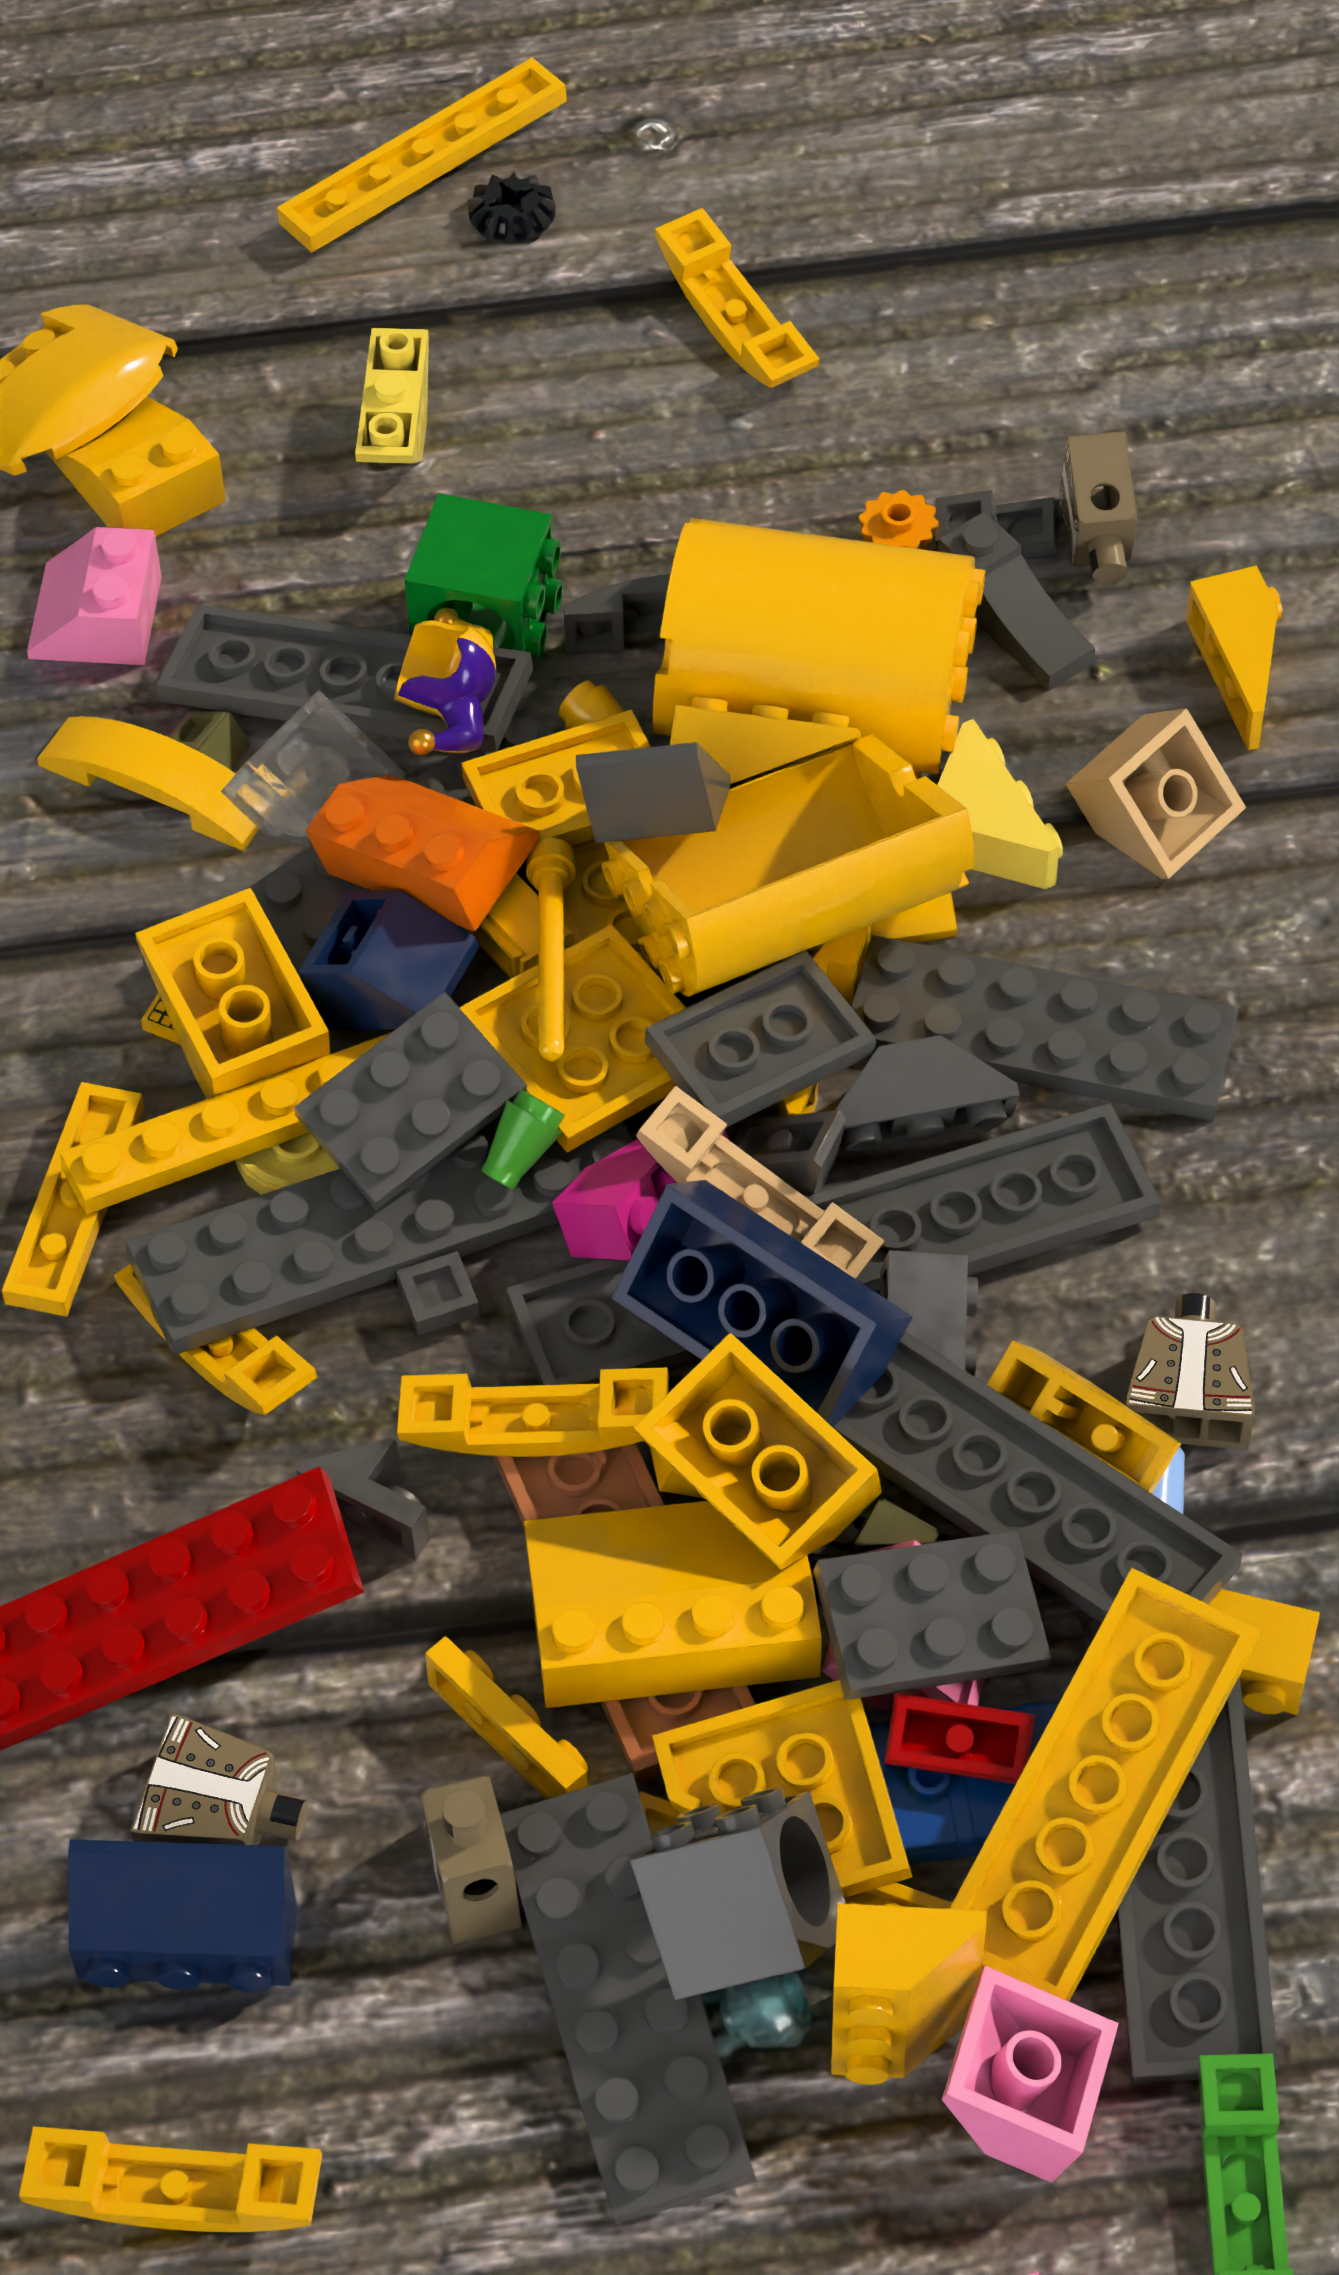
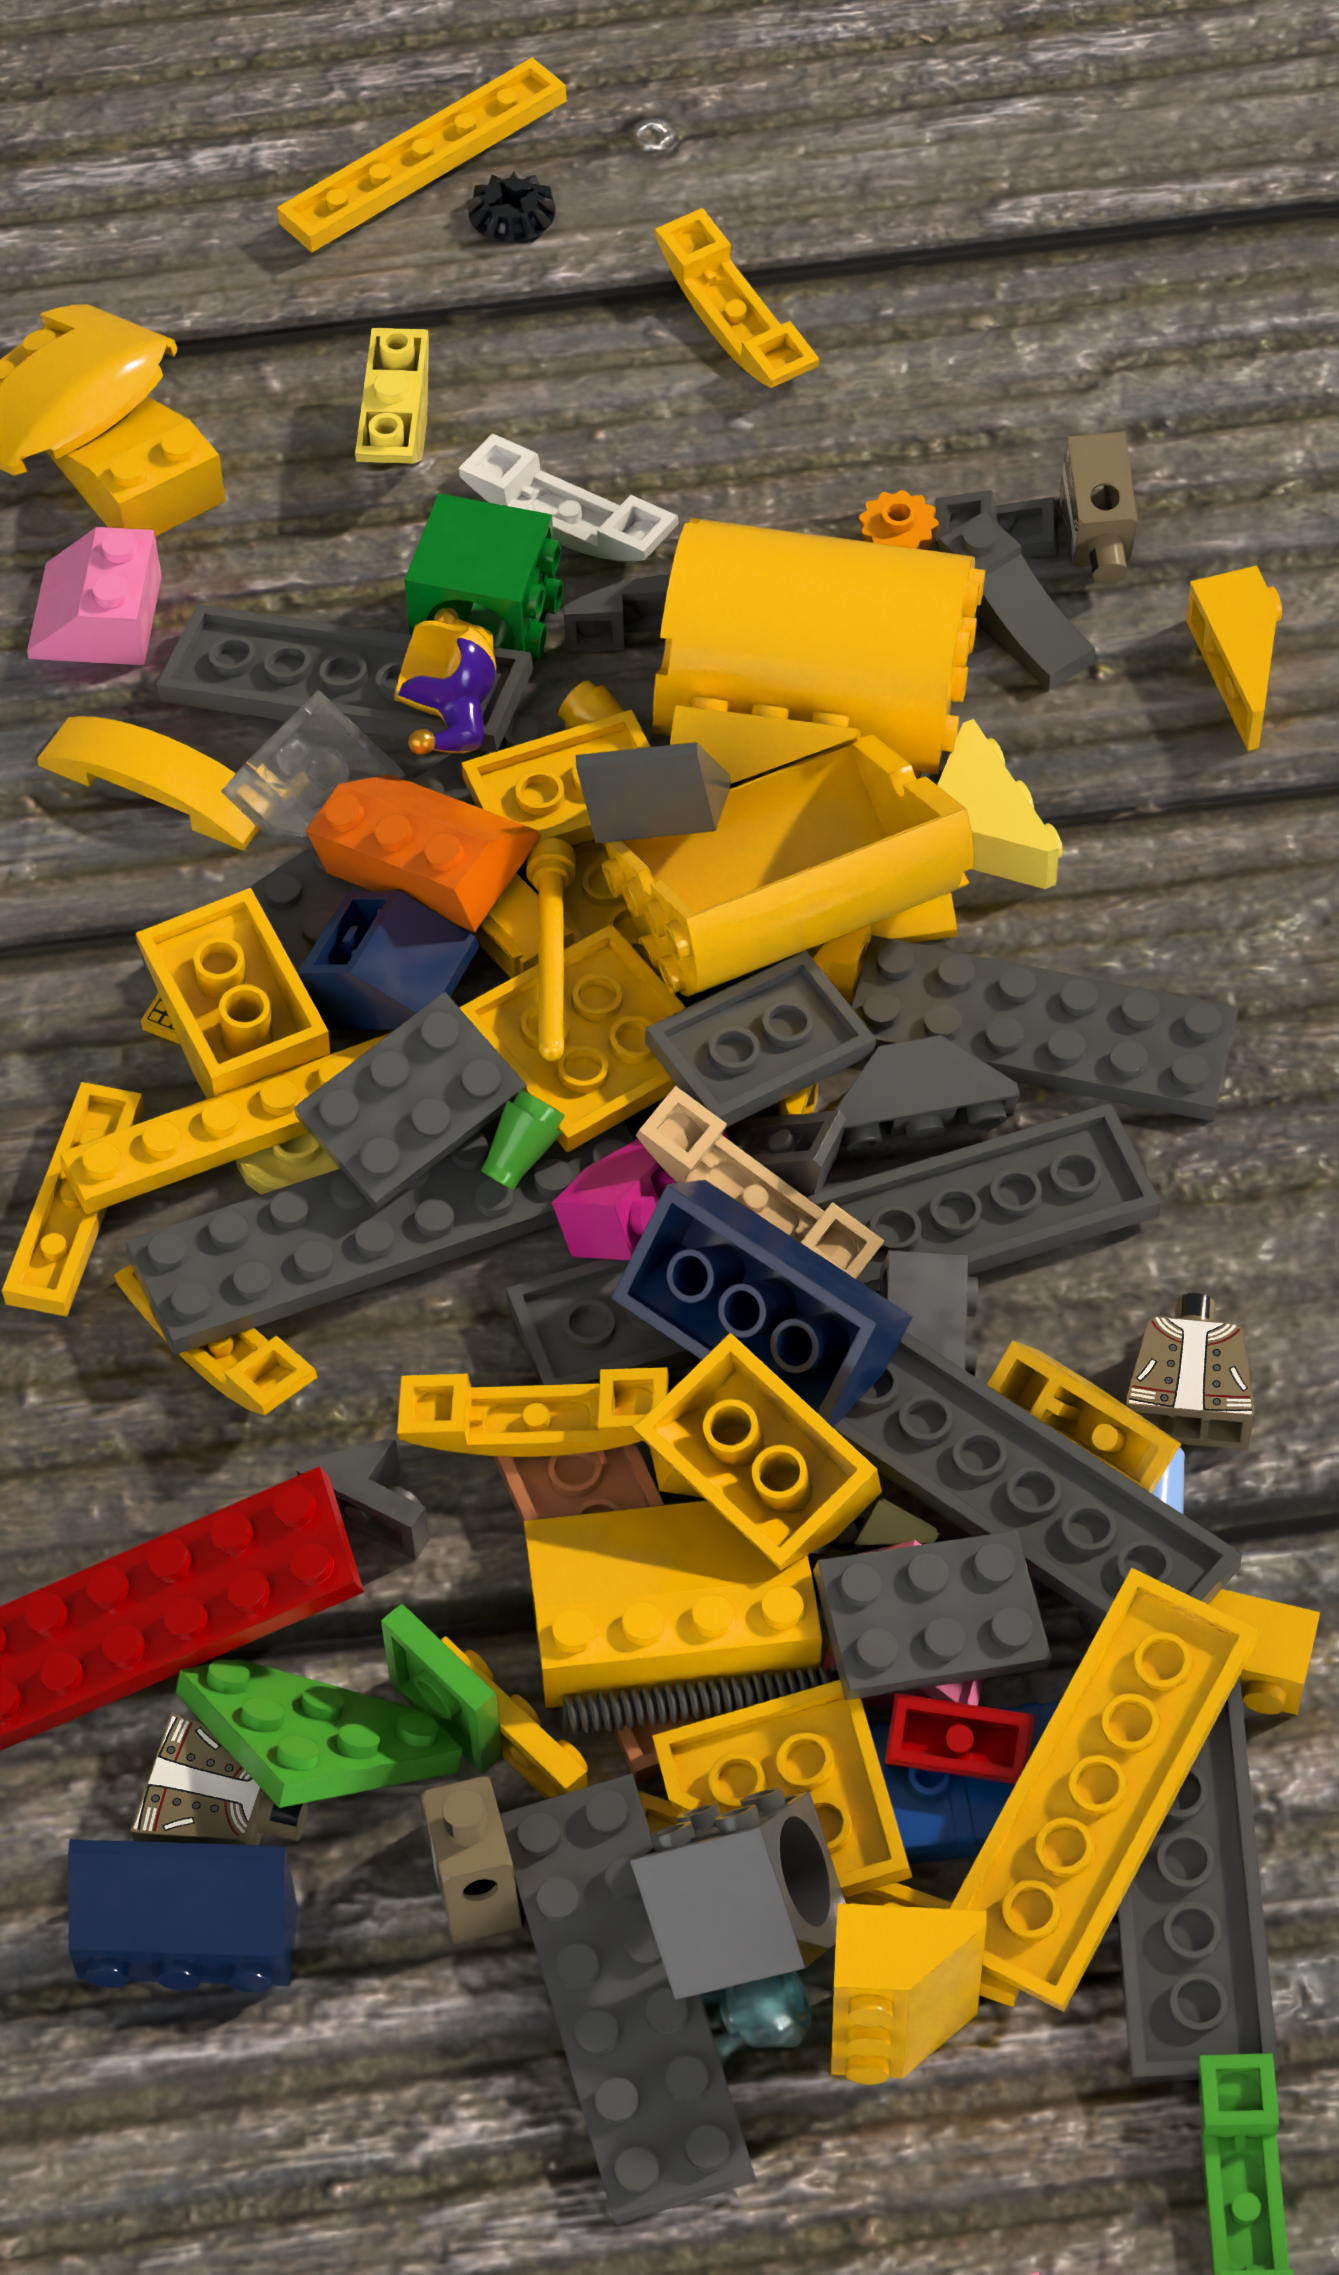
yellow slope [19,2126,322,2232] -> none
olive slope [168,712,250,770] -> none
flat silver plate [396,1251,480,1336] -> none
bright pink slope [942,1966,1119,2183] -> none
tan slope [1066,708,1246,879] -> none
none -> bright green plate [176,1659,463,1808]
none -> bright green tile [381,1603,503,1774]
none -> white slope [458,433,679,561]
none -> dark grey piece [563,1664,837,1736]

